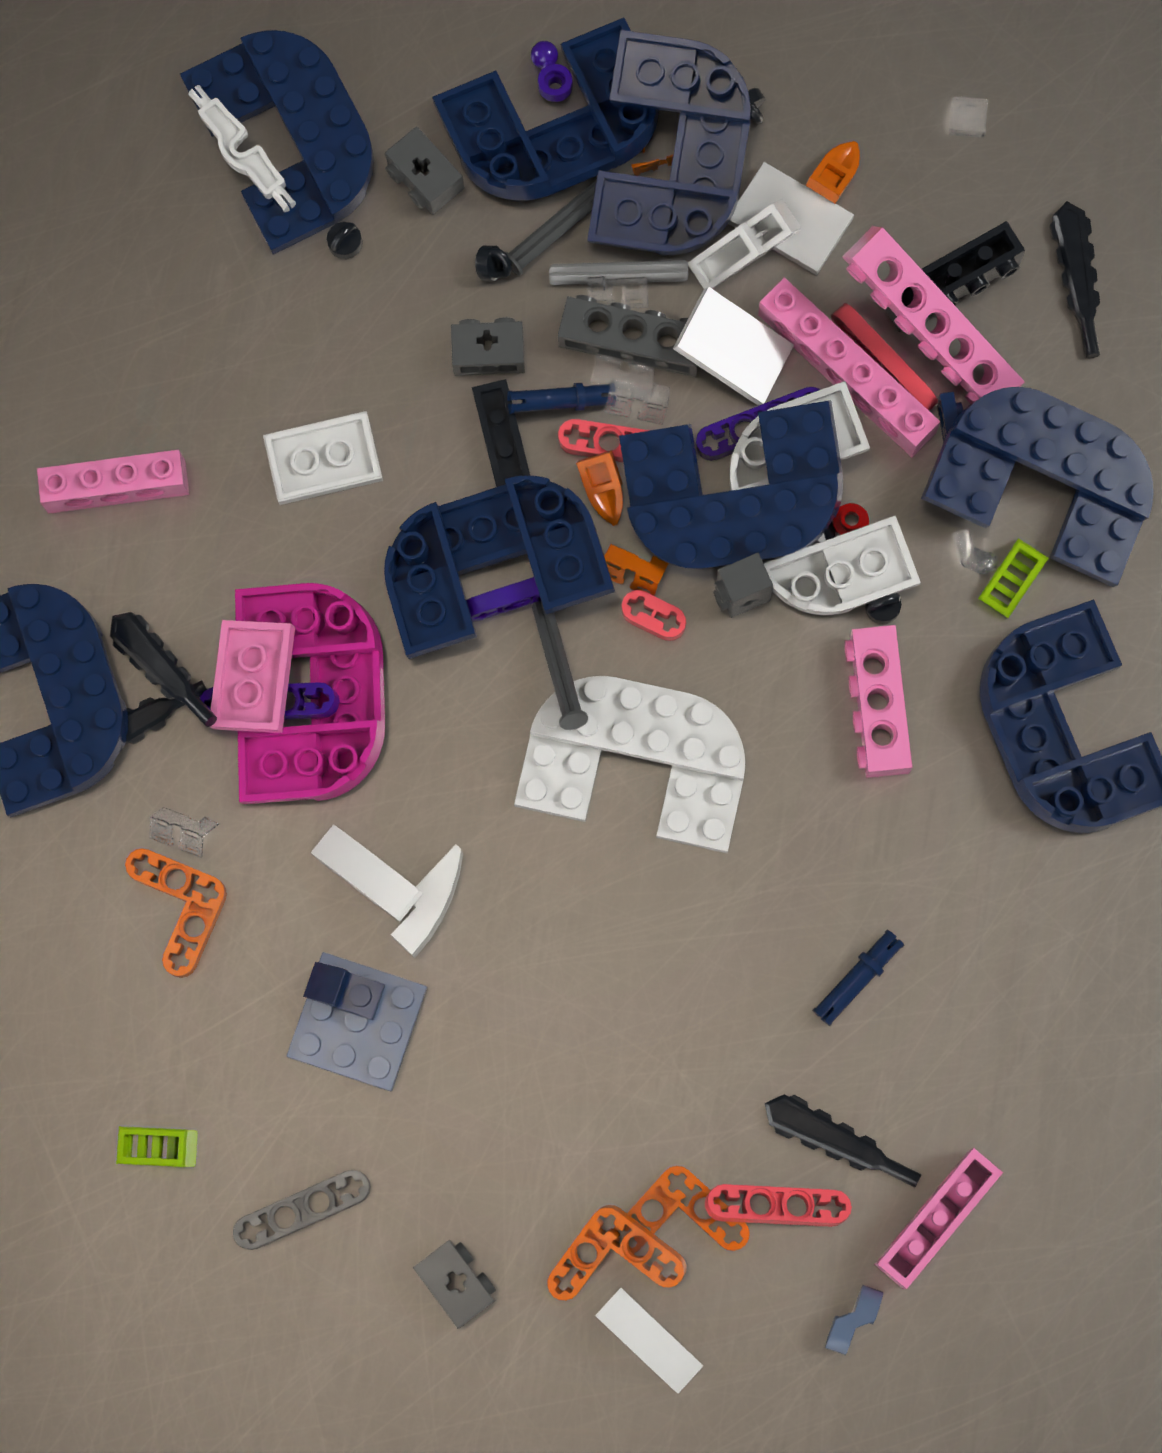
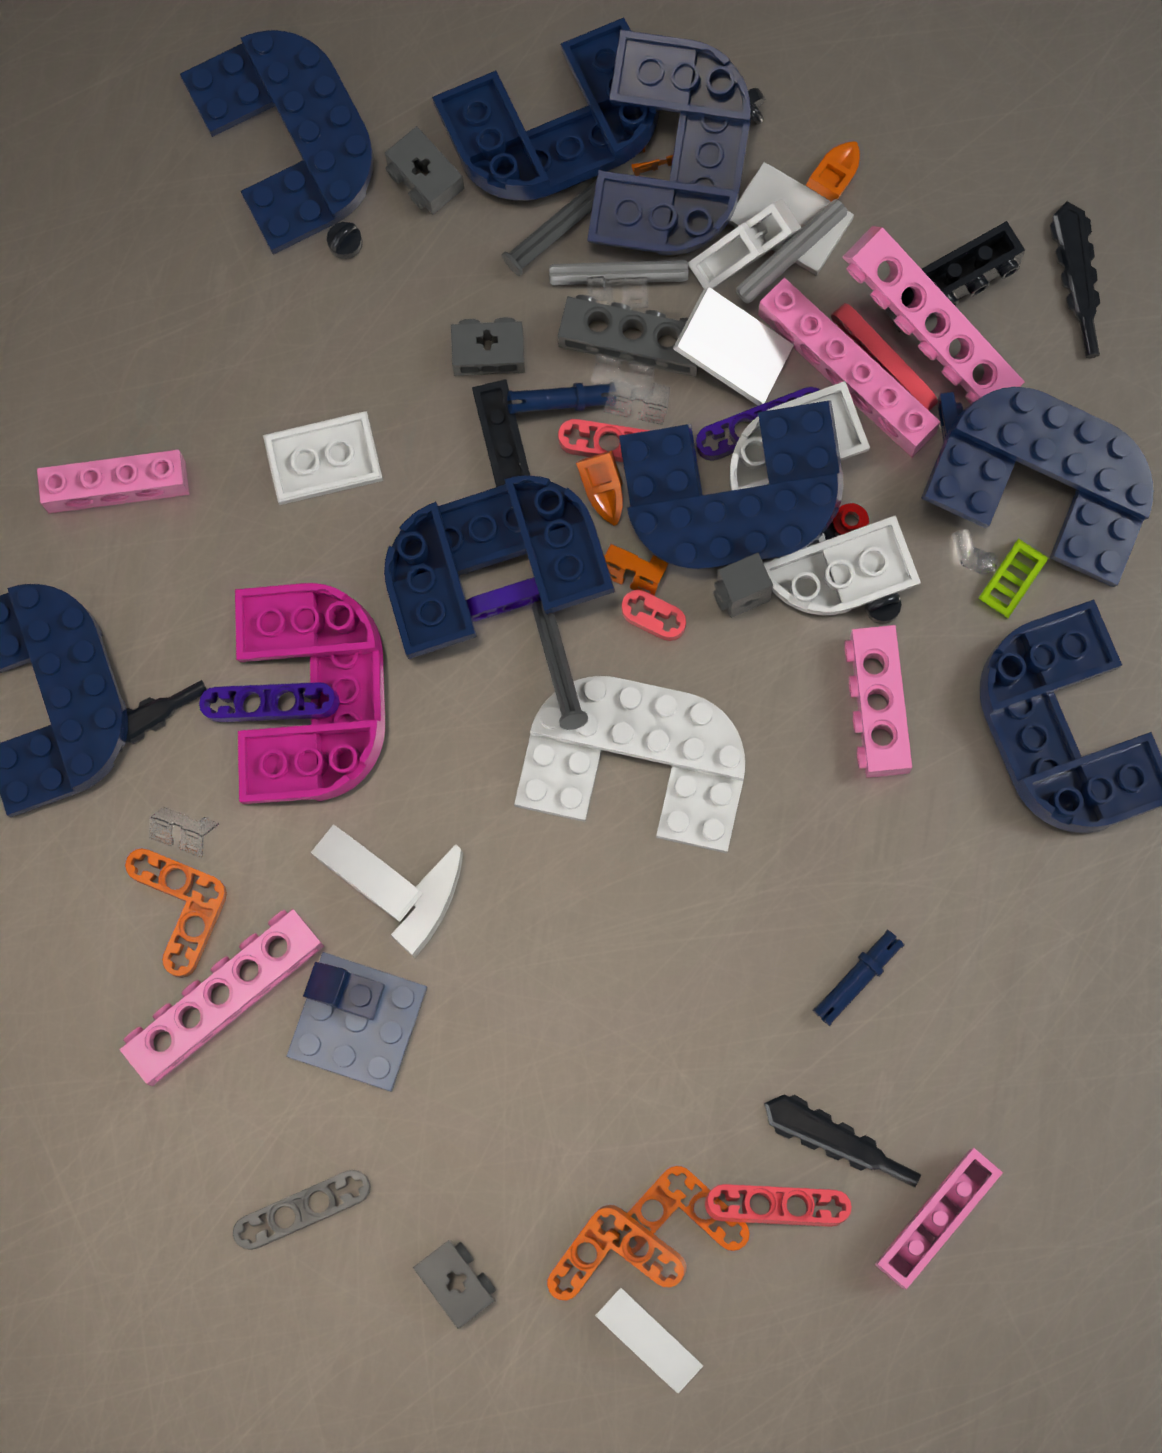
black sword [110,612,217,727] -> none
lime slope [116,1126,198,1167] -> none
white piece [188,85,296,212] -> none
bright pink plate [211,620,295,733] -> none
black tile [475,245,512,281] -> none
dark purple plate [531,41,573,102] -> none
sand blue piece [825,1285,883,1355] -> none
clear plate [949,96,988,138] -> none
none -> bright pink brick [119,909,324,1086]
none -> light grey axle [736,199,848,304]

